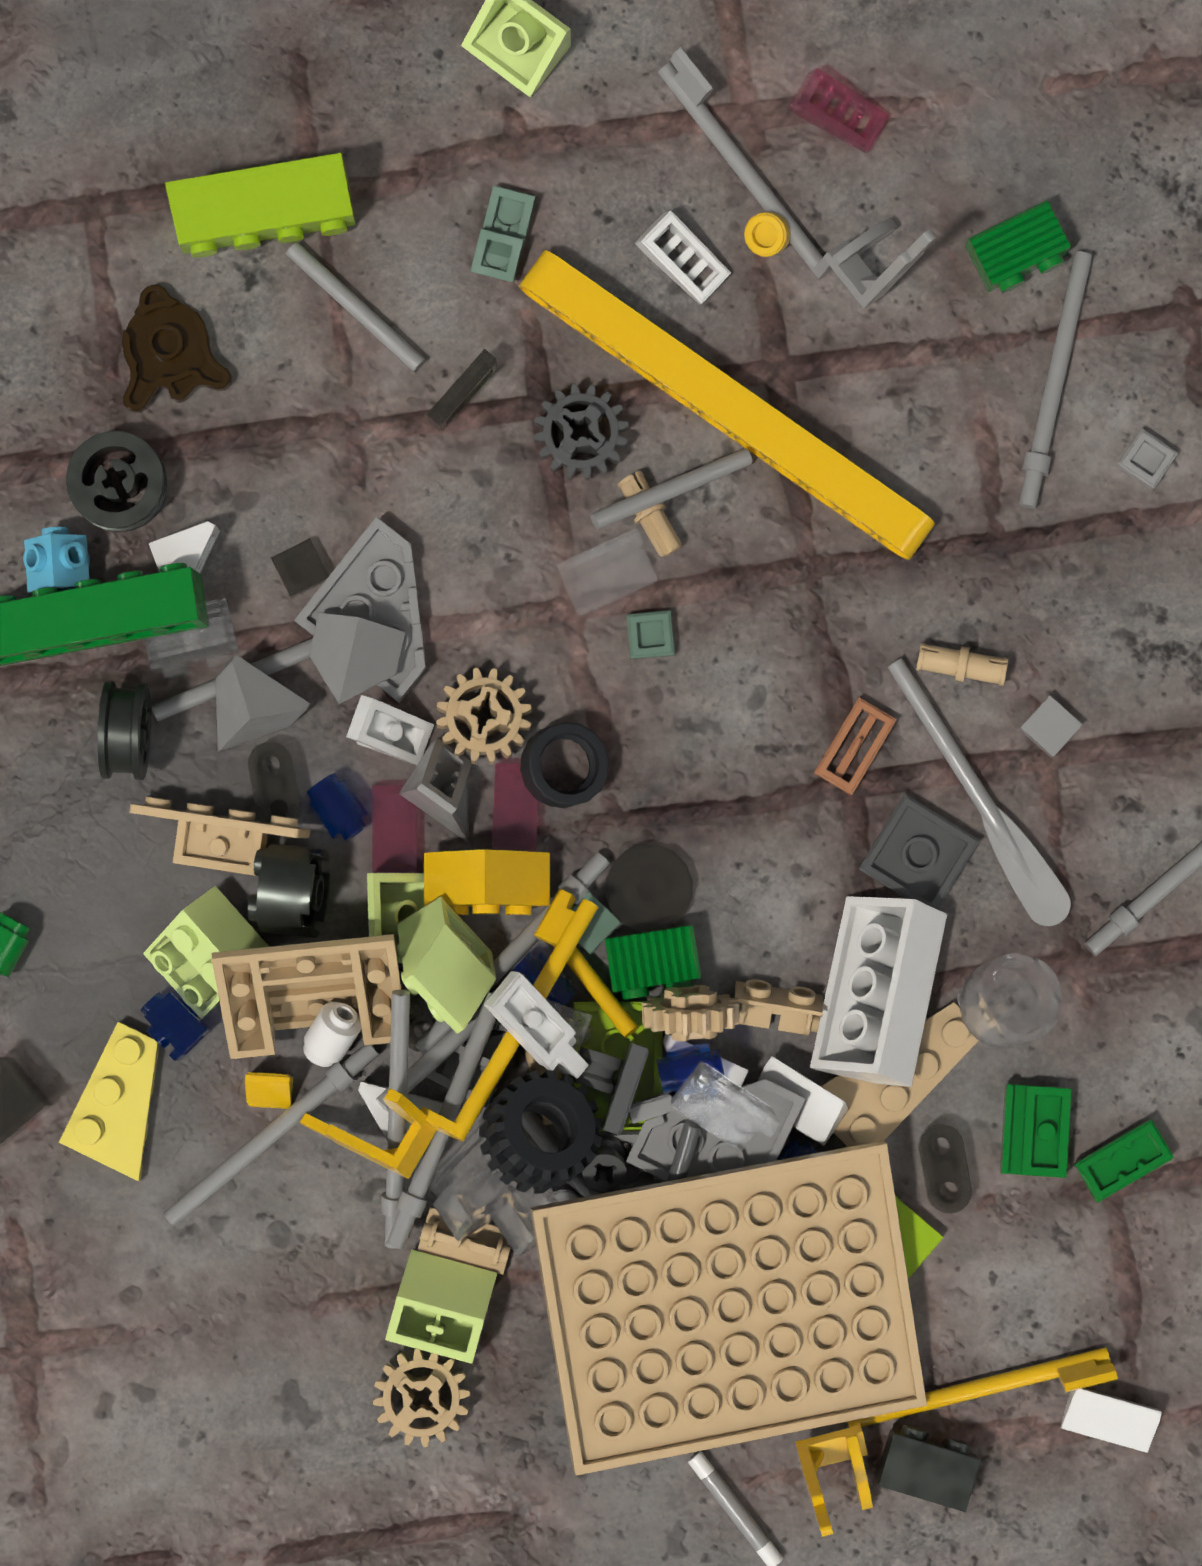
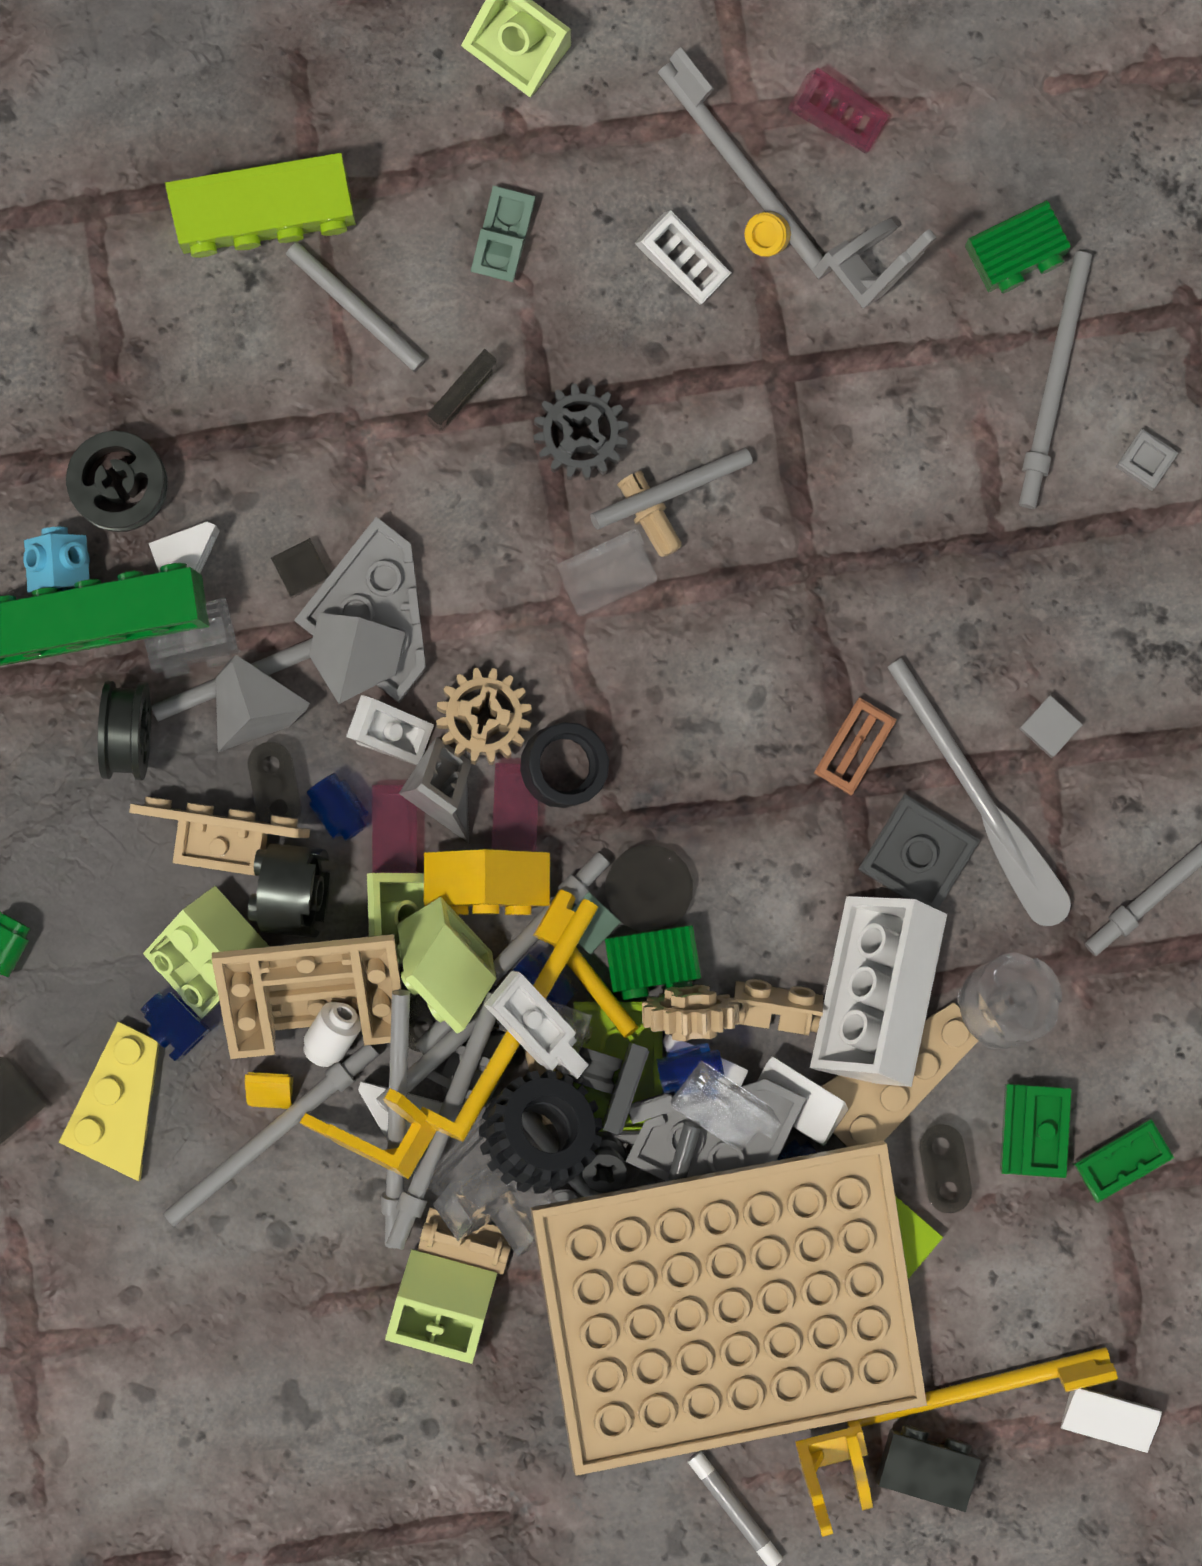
dark brown tile [122,285,232,413] -> none
tan gear [373,1348,471,1447] -> none
yellow beam [519,250,935,560] -> none
sand green tile [626,611,675,660] -> none
tan pin [916,642,1009,686] -> none

